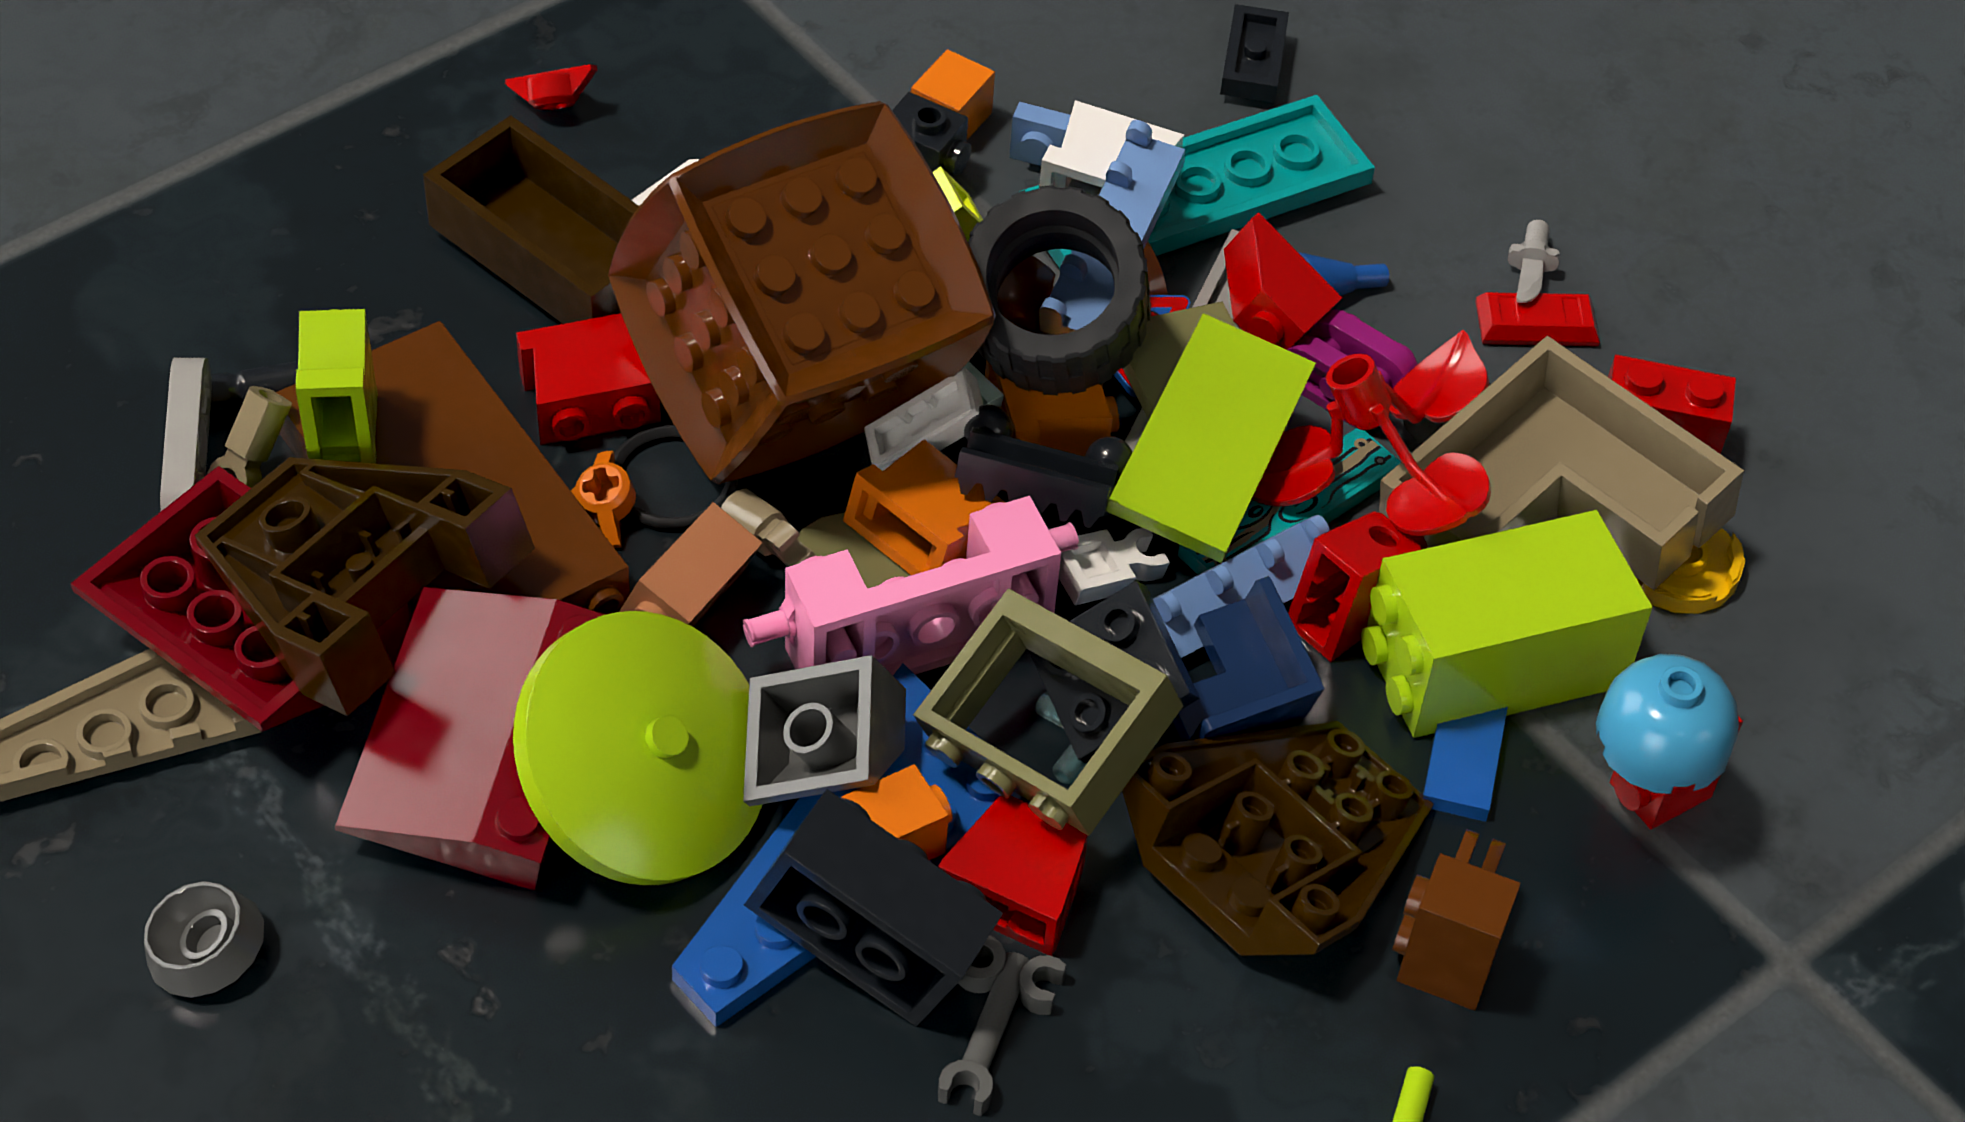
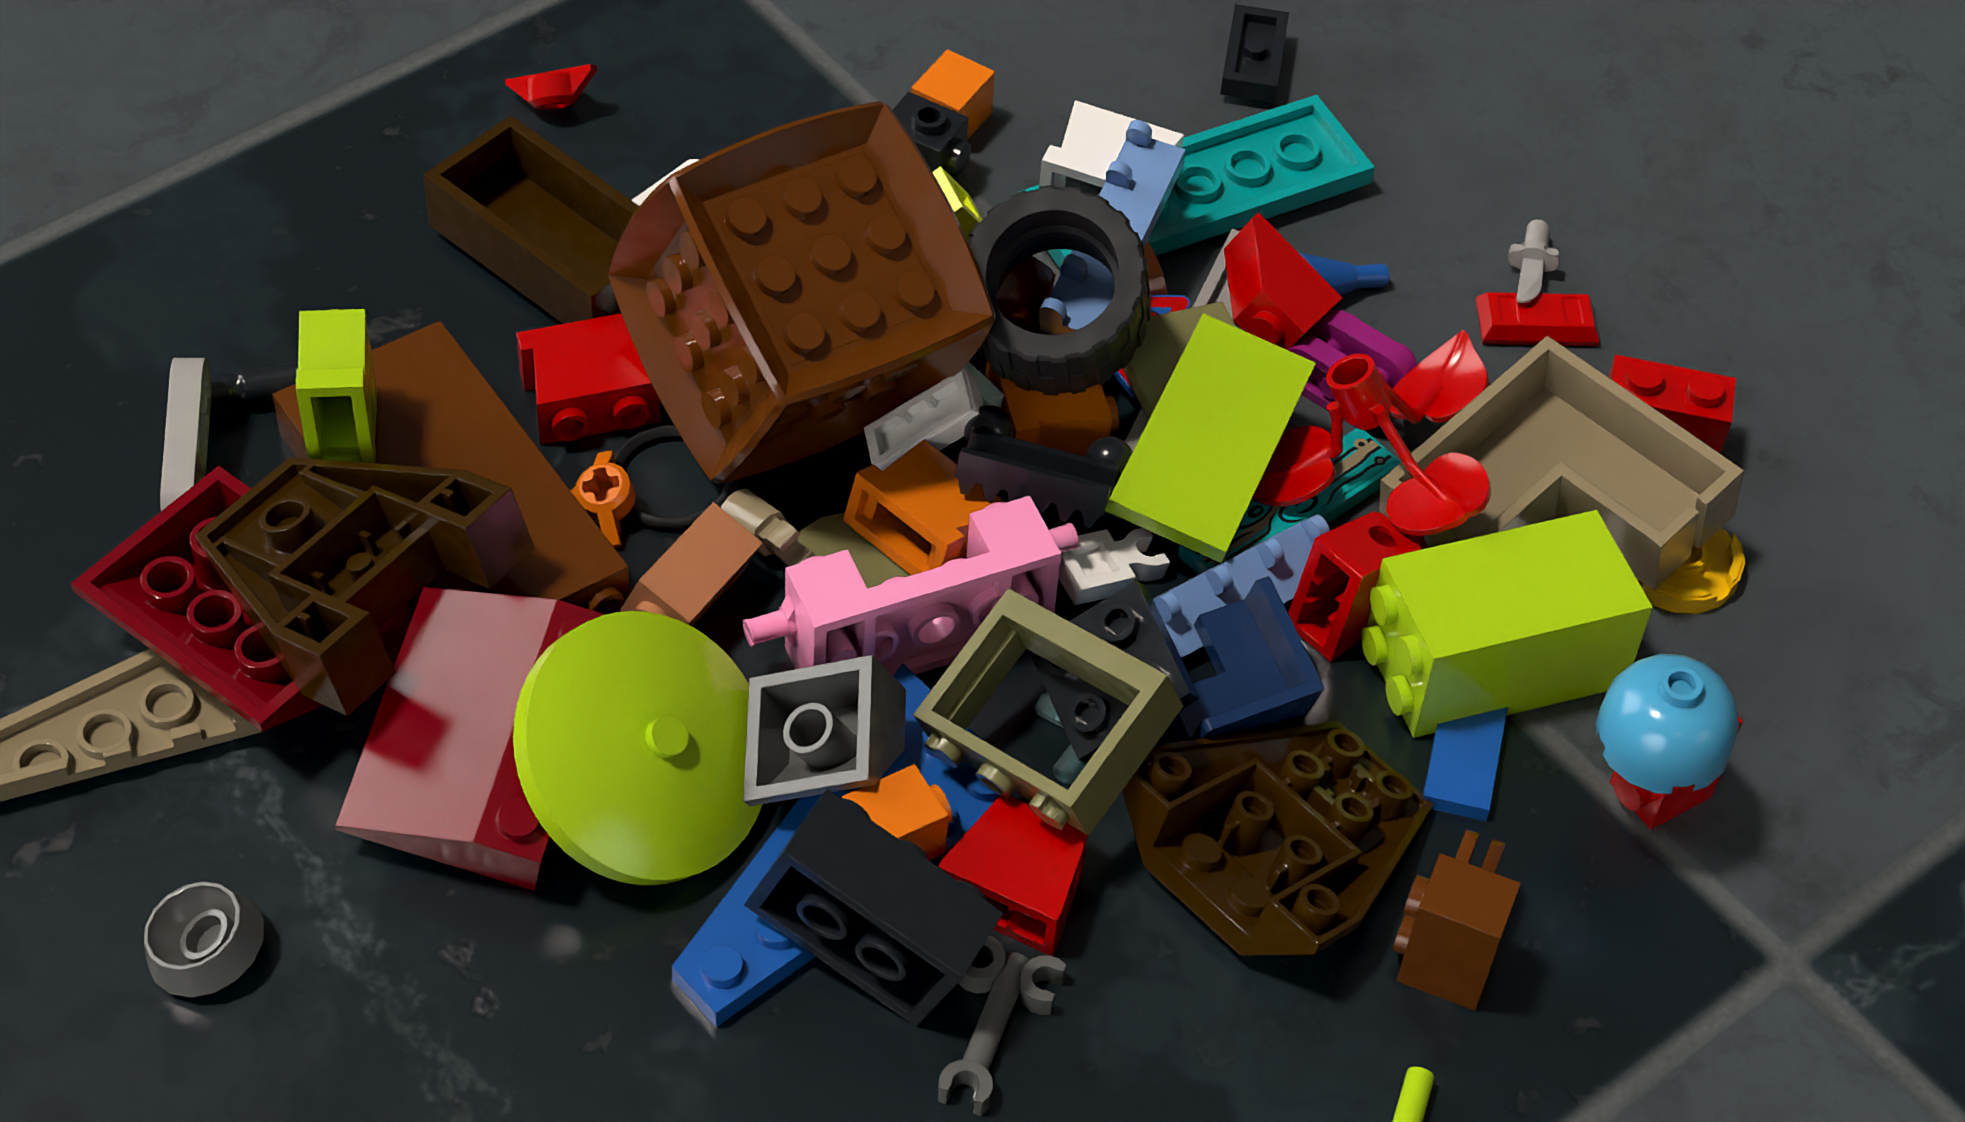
dark tan bar [208,386,292,488] -> none
medium blue plate [1009,102,1071,166] -> none

